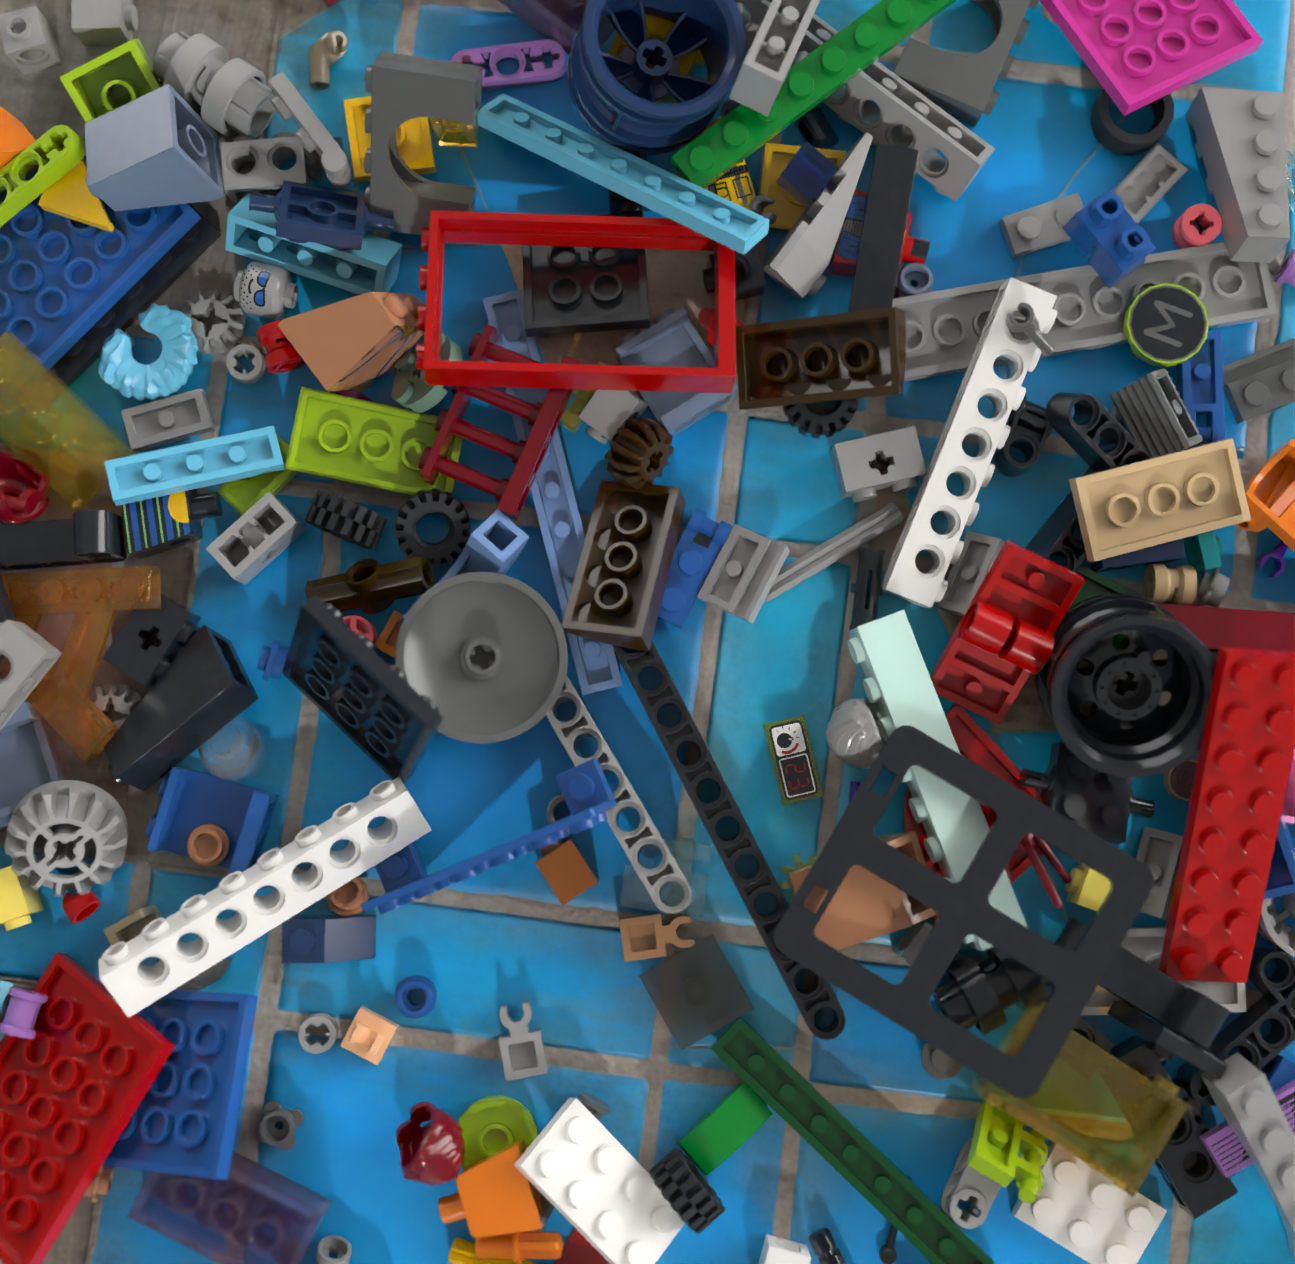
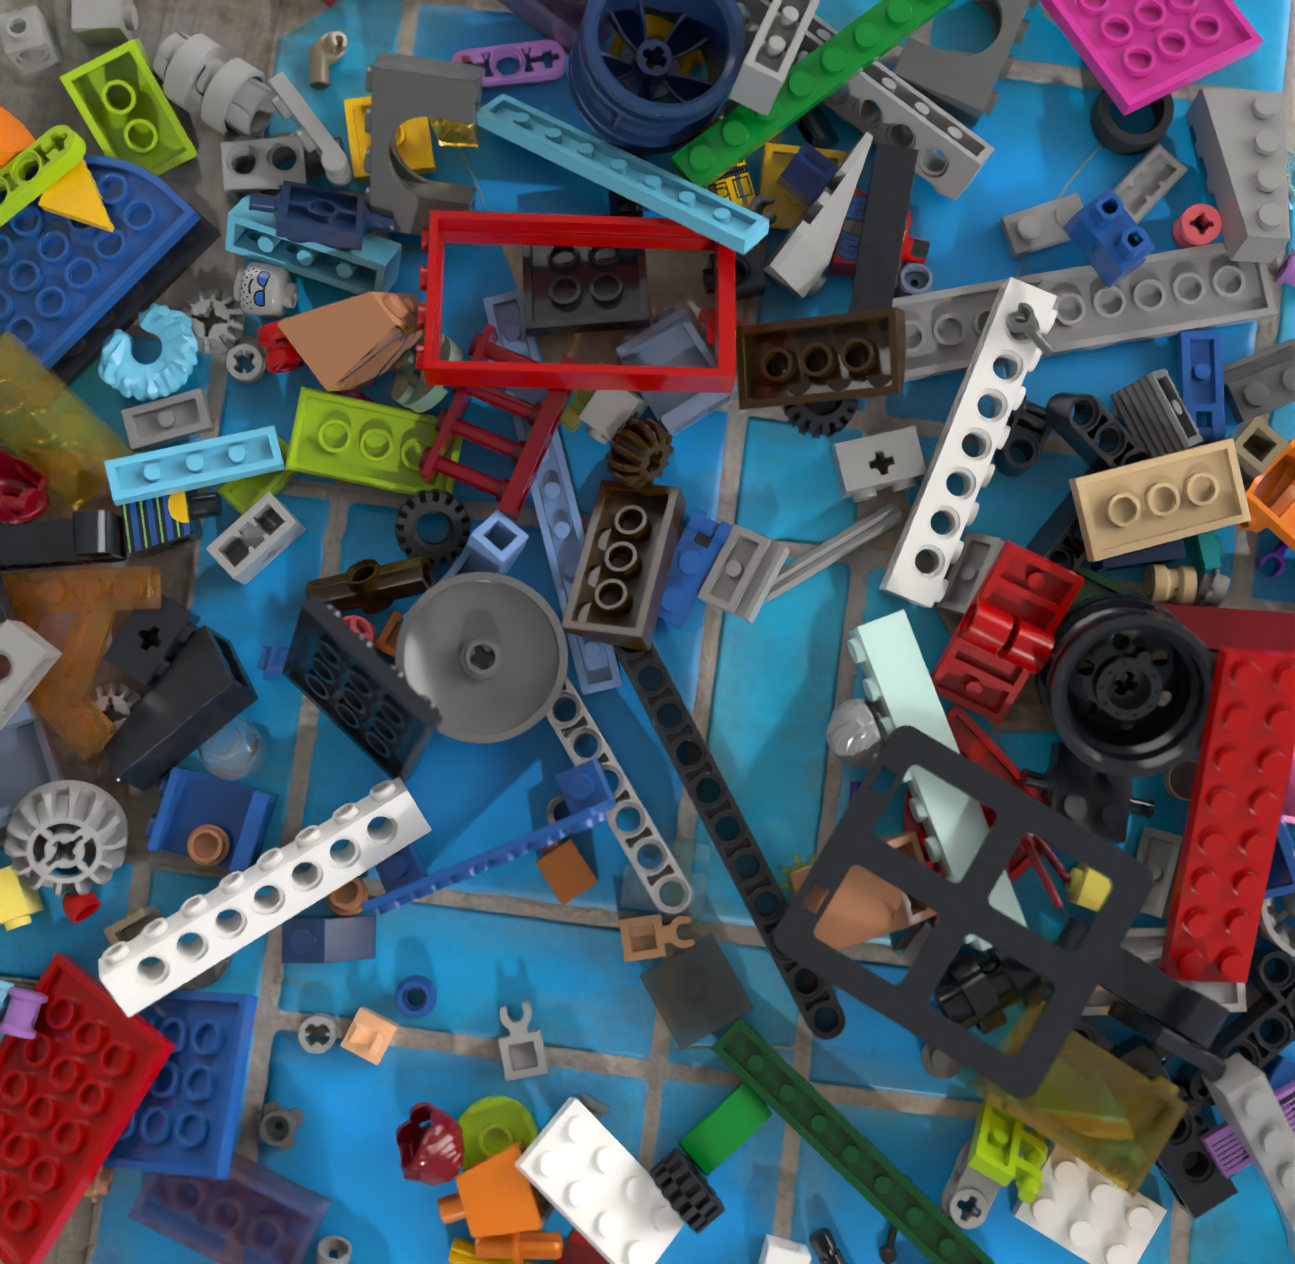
sand blue slope [84,83,224,211] -> none
black tyre [304,490,388,551] -> none
tile [763,715,823,805] -> none
black pin [849,547,886,630] -> none
black tile [1123,283,1209,368] -> none
none -> dark tan brick [1227,416,1289,483]

